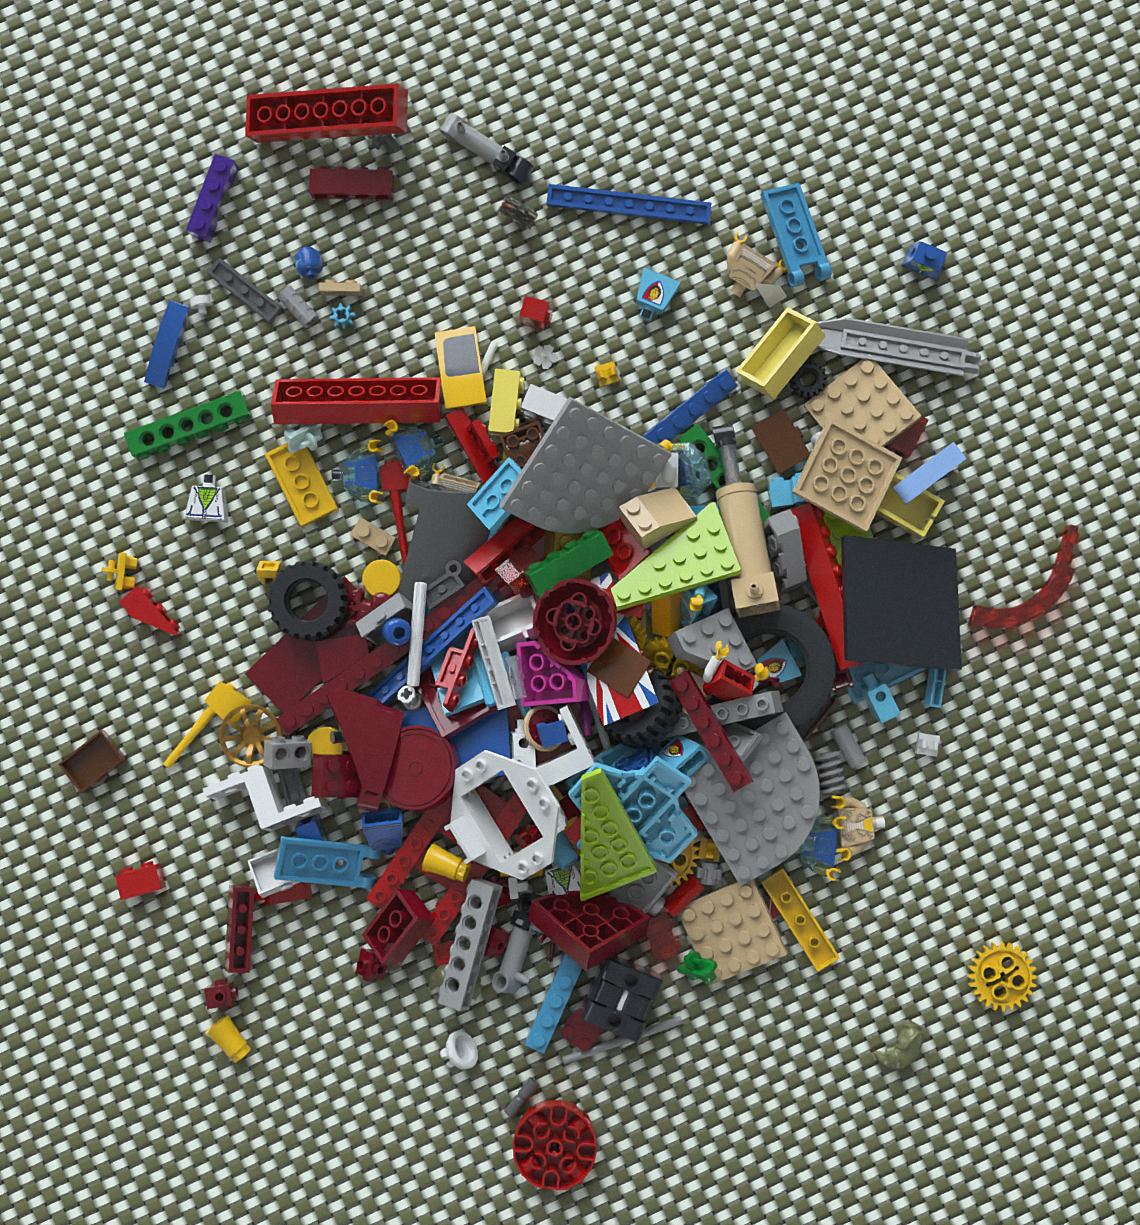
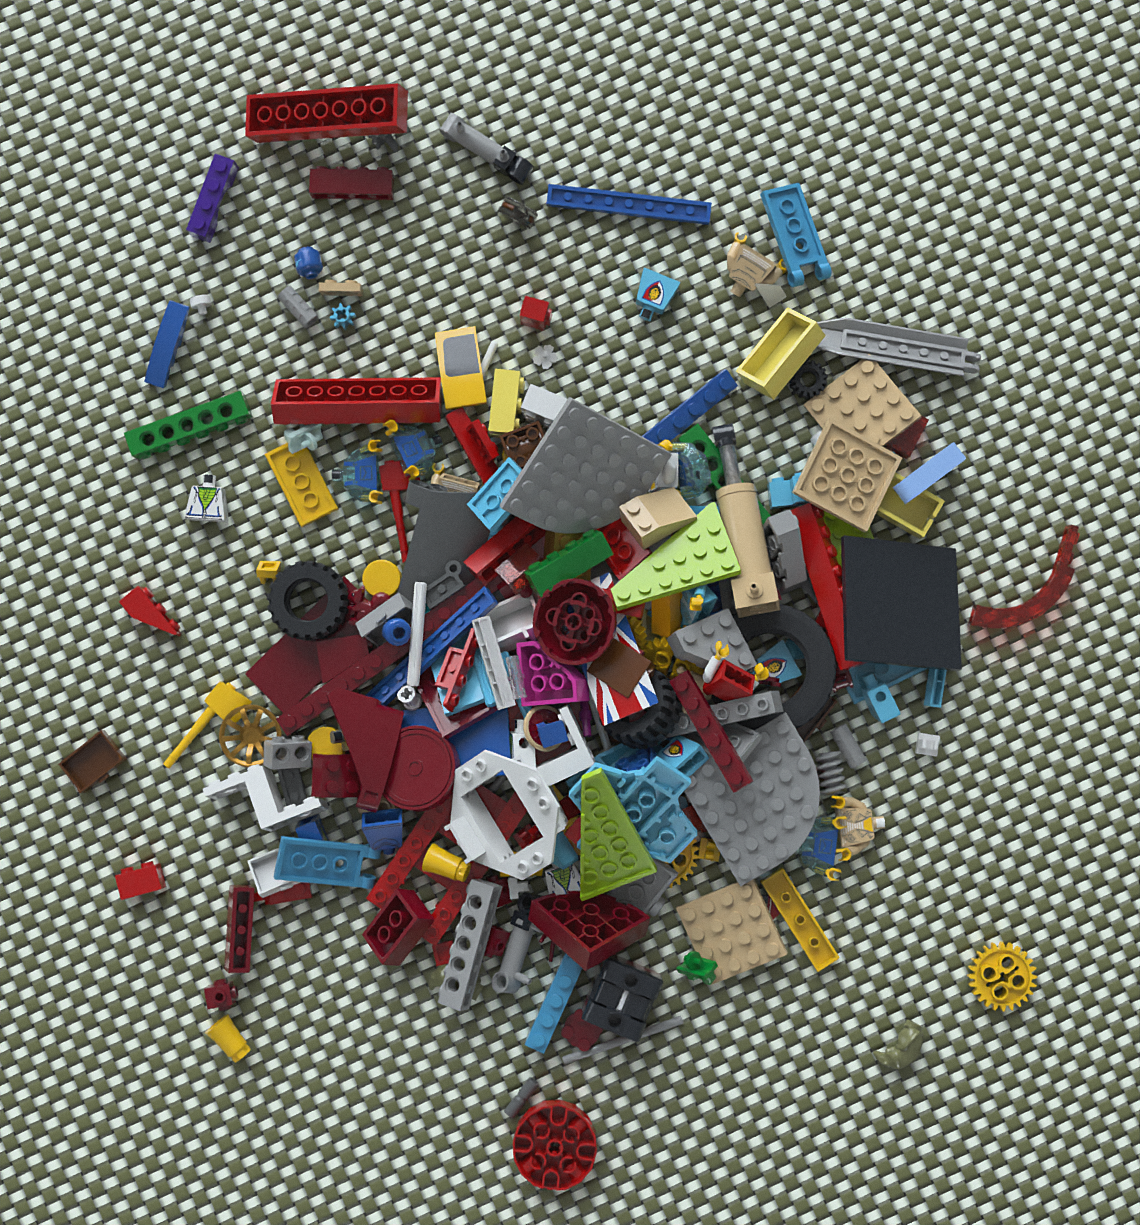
yellow hips [101,552,137,591] -> none
dark grey tile [206,257,283,324] -> none
tan plate [350,517,397,556] -> none
dark red brick [355,948,387,982] -> none
white hair [440,1030,478,1070] -> none
yellow tile [594,361,620,388] -> none
clear red brick [647,911,681,962] -> none
red plate [664,874,704,917] -> none
light grey gear [696,862,722,885] -> none
reddish brown container [751,409,810,475] -> none
blue torso [902,241,947,281] -> none

